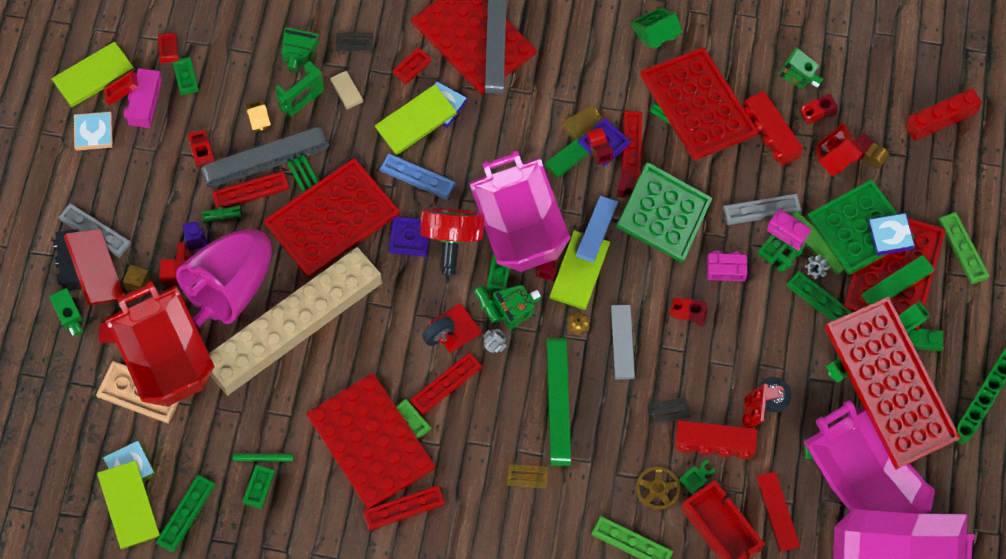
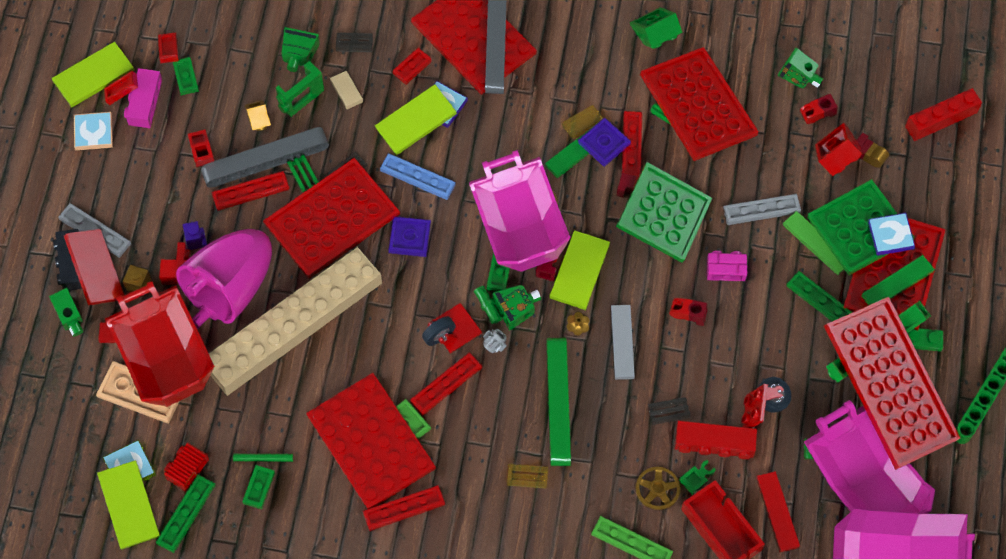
green pin [202,206,242,223] -> none
red wheel [420,208,485,275] -> none
medium blue tile [576,196,618,263] -> none
leg [586,127,613,165] -> none
red brick [743,91,803,166] -> none
green plate [757,234,806,273] -> none
dark pink brick [767,208,812,251] -> none
light grey gear [805,254,831,279] -> none
bright green tile [938,212,990,285] -> none
none -> red brick [164,442,209,492]

